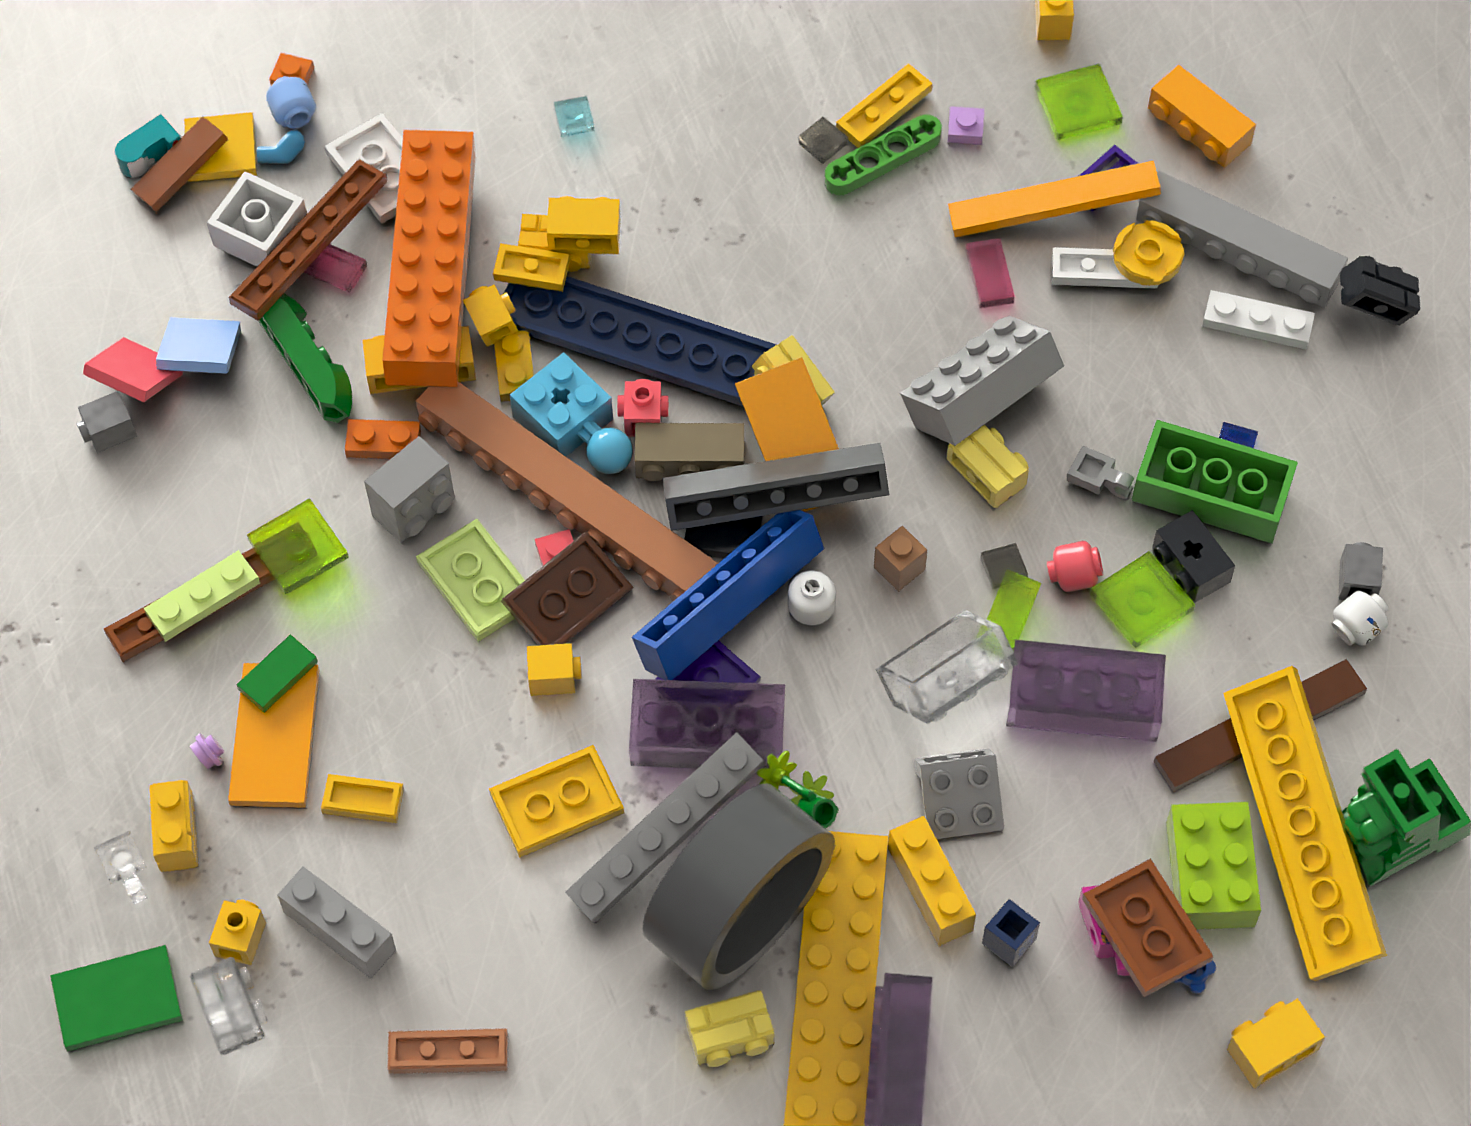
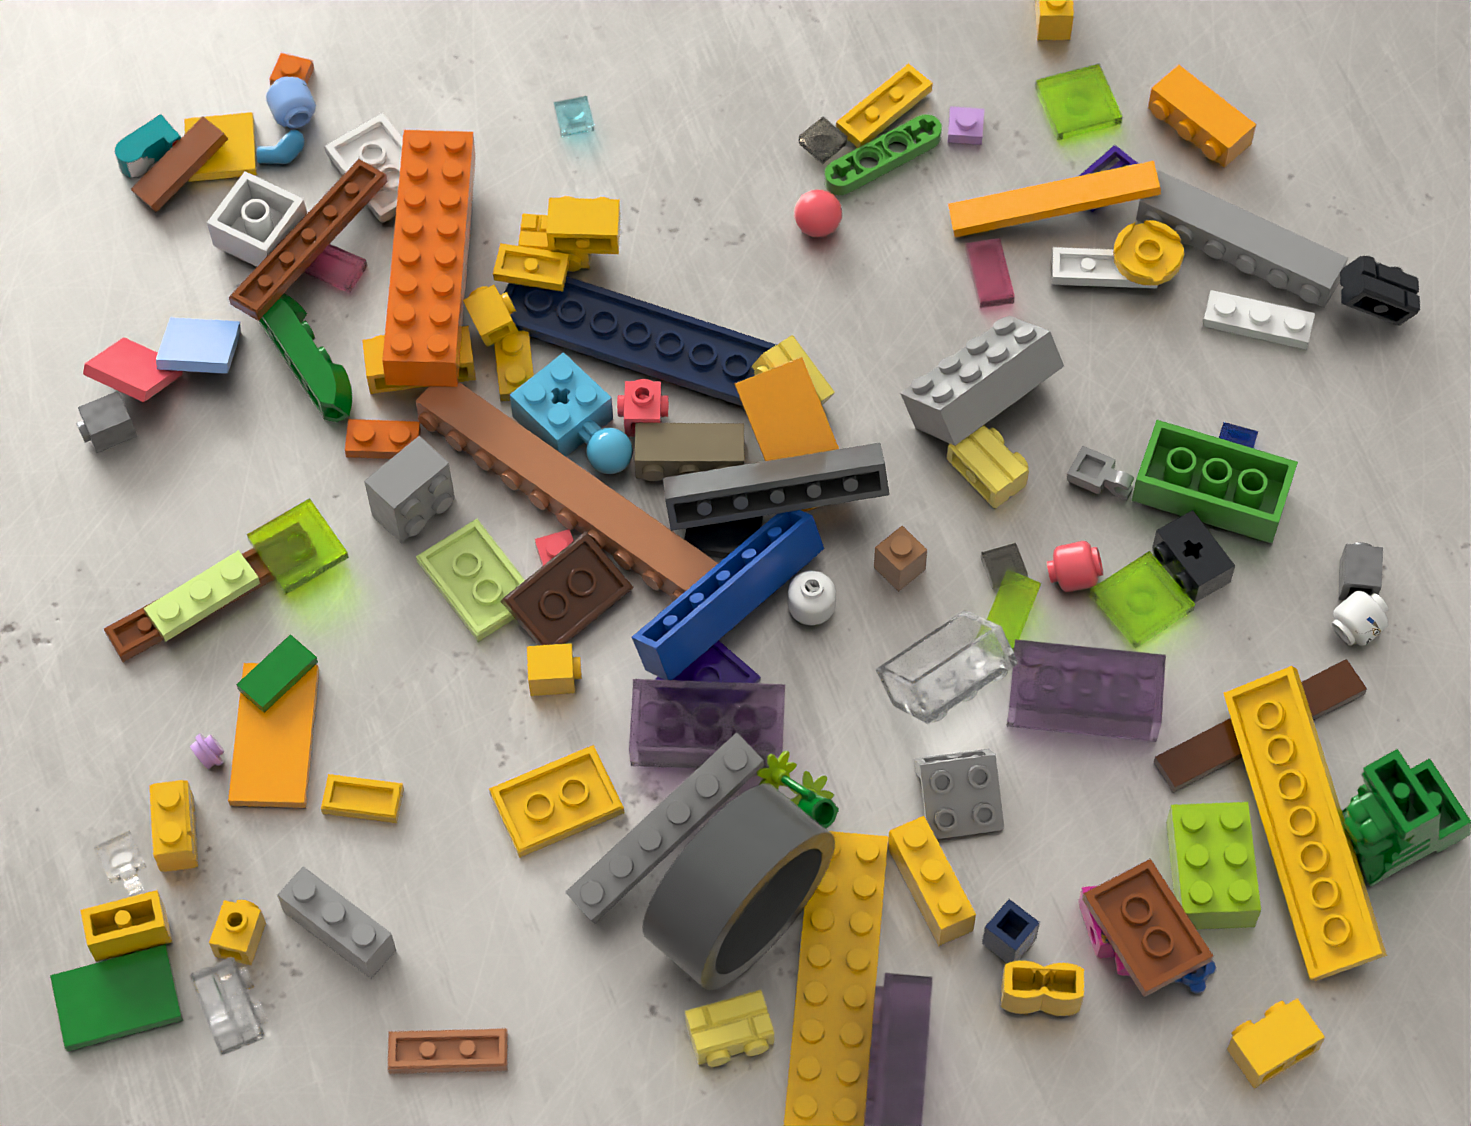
none -> yellow brick [80,890,172,962]
none -> coral piece [794,190,842,237]
none -> yellow brick [1001,961,1084,1016]

